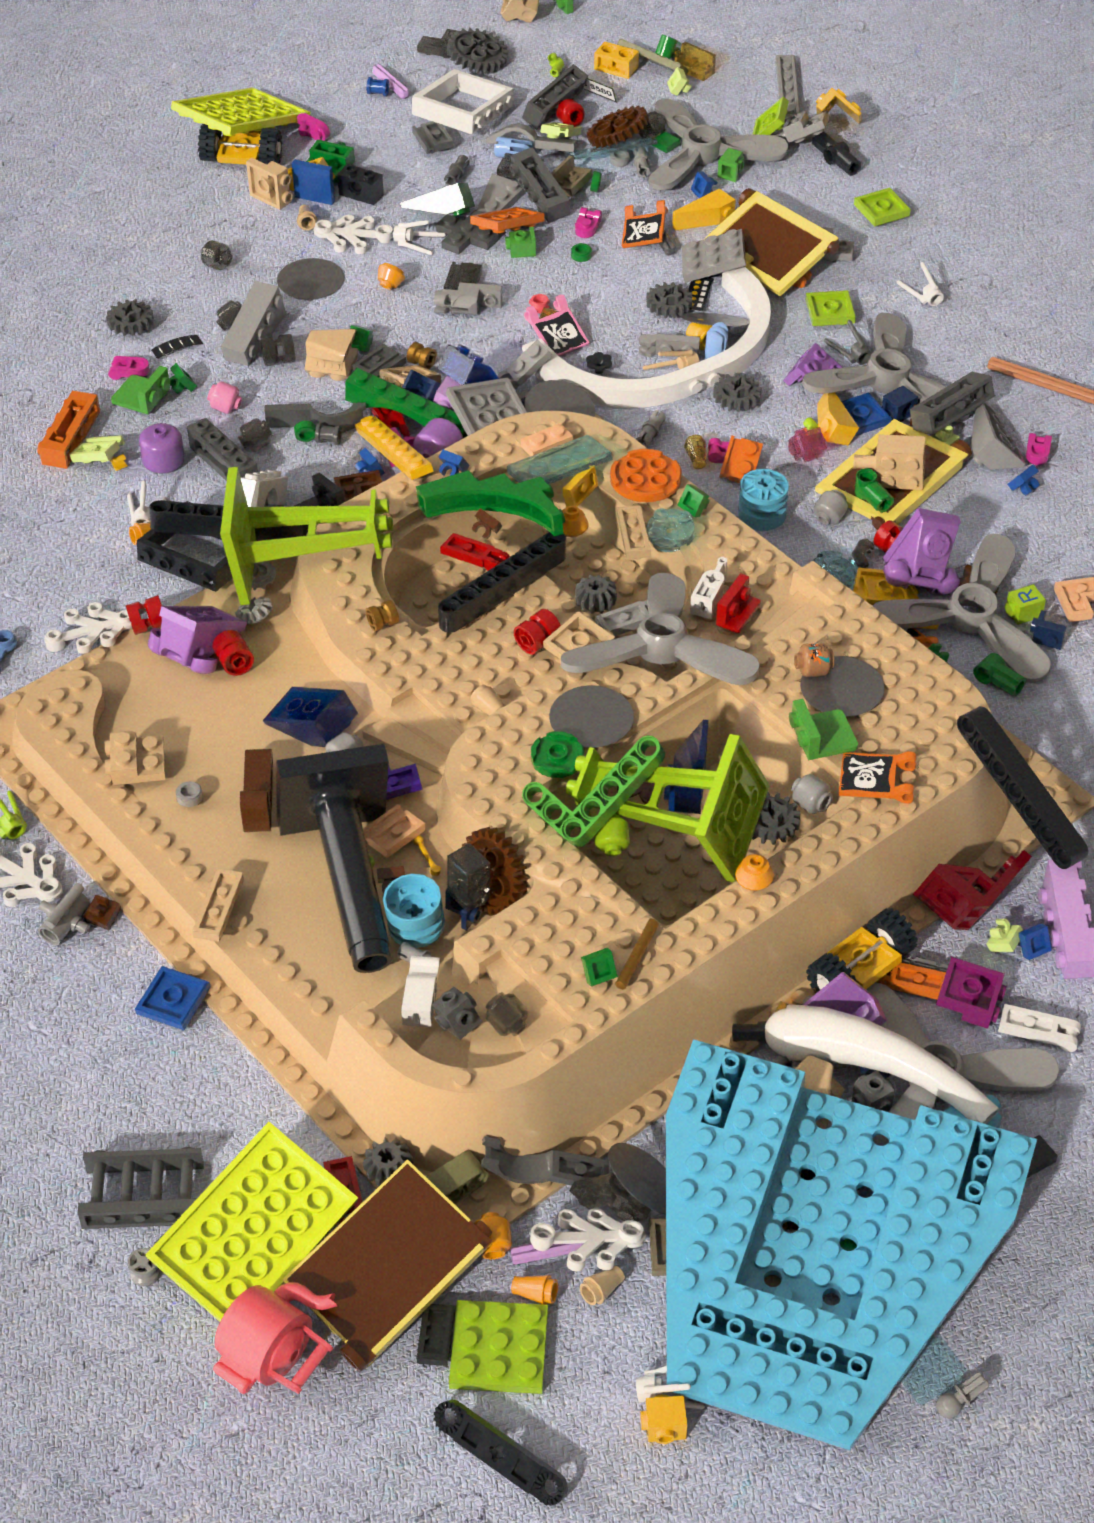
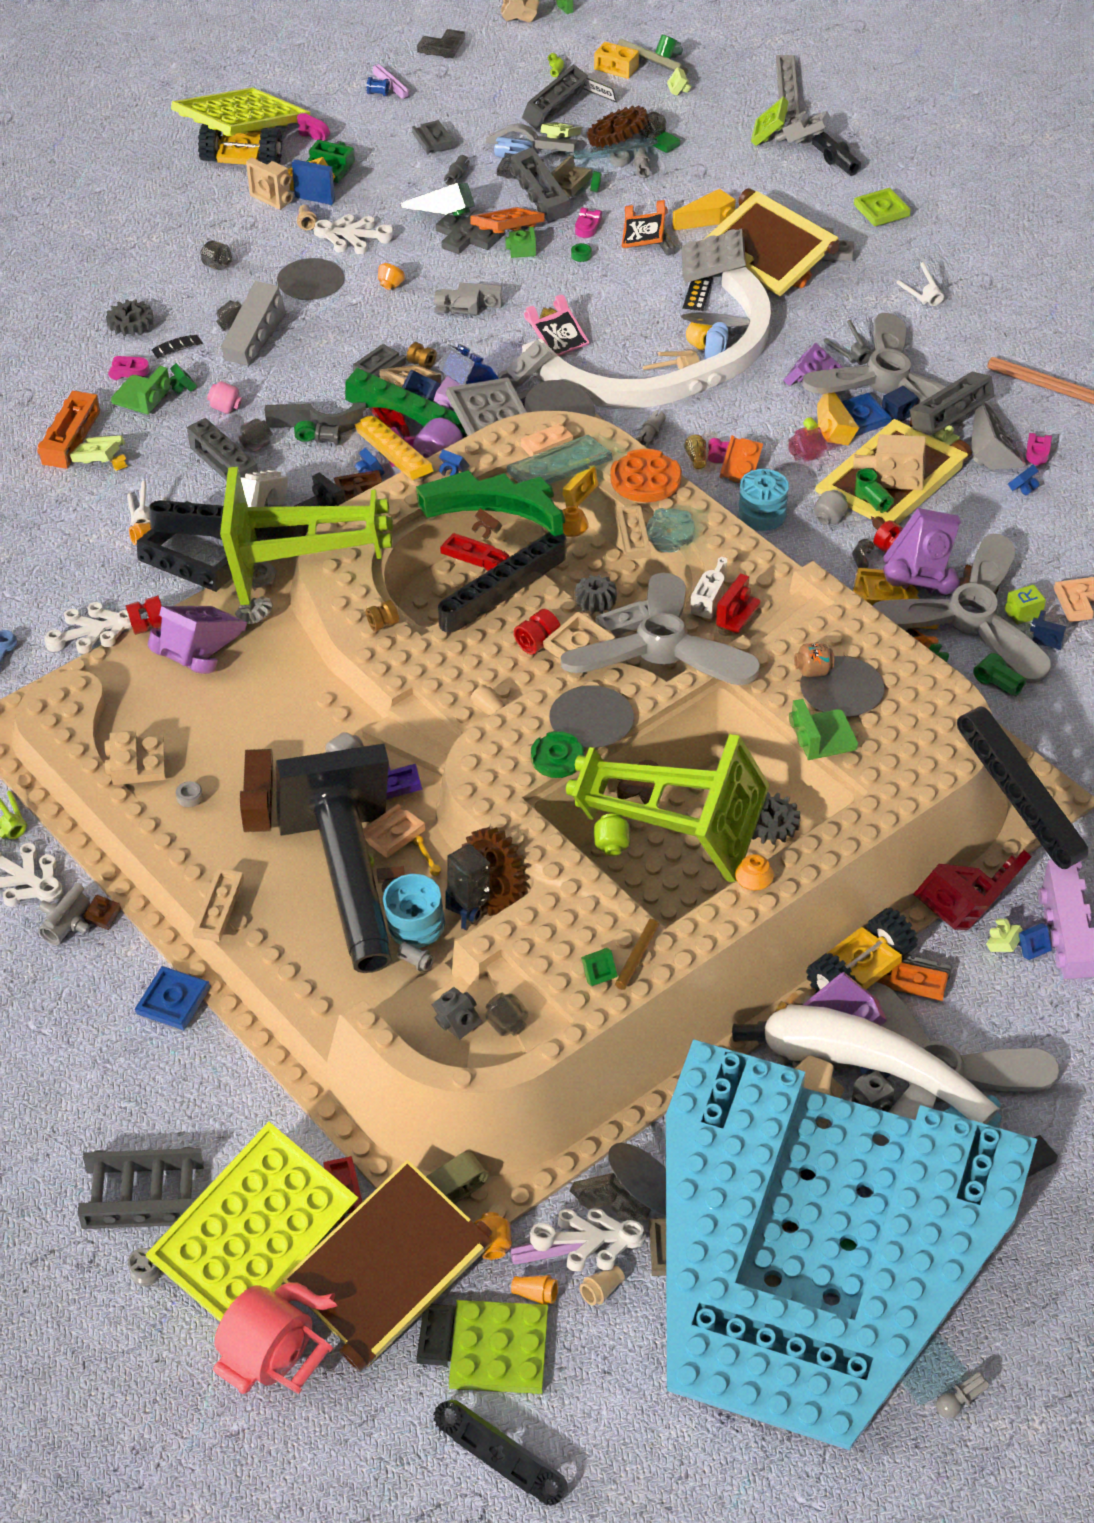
medium lavender head [139,423,184,474] -> none
red wheel [212,630,254,676] -> none
clear smoke wheel [260,334,296,367] -> none
clear blue slope [263,687,358,747] -> none
tan piece [304,329,358,381] -> none
black brick [337,164,384,205] -> none
green tile [350,325,374,352] -> none
dark grey gear [363,1137,414,1186] -> none
white plant [393,220,446,255] -> none
white piece [401,956,440,1027] -> none
white window [412,69,514,134] -> none
clear smoke plate [444,261,482,290] -> none
dark grey gear [446,27,509,74] -> none
light grey wing [477,173,526,213] -> none
dark grey piece [481,1136,609,1192] -> none
bright green beam [522,735,665,847] -> none
coral plate [529,294,550,313] -> none
red head [556,99,585,127] -> none
black plant [586,352,612,374] -> none
white plant [636,1365,705,1409] -> none
light grey hinge [639,334,700,357] -> none
yellow brick [640,1394,687,1444] -> none
dark grey gear [646,282,692,318] -> none
light grey piece [648,99,788,190] -> none
slope [664,719,709,814] -> none
clear yellow hinge [674,42,716,81] -> none
green tile [677,484,710,517] -> none
blue tile [691,171,718,198] -> none
dark grey gear [713,373,762,412] -> none
bright green brick [717,148,744,182] -> none
light grey head [791,774,833,814] -> none
lime plate [805,290,855,326] -> none
clear light blue plate [813,551,858,589] -> none
yellow bracket [816,88,862,123] -> none
flag [839,751,916,804] -> none
magenta plate [936,957,1007,1029] -> none
white plate [998,1004,1081,1052] -> none

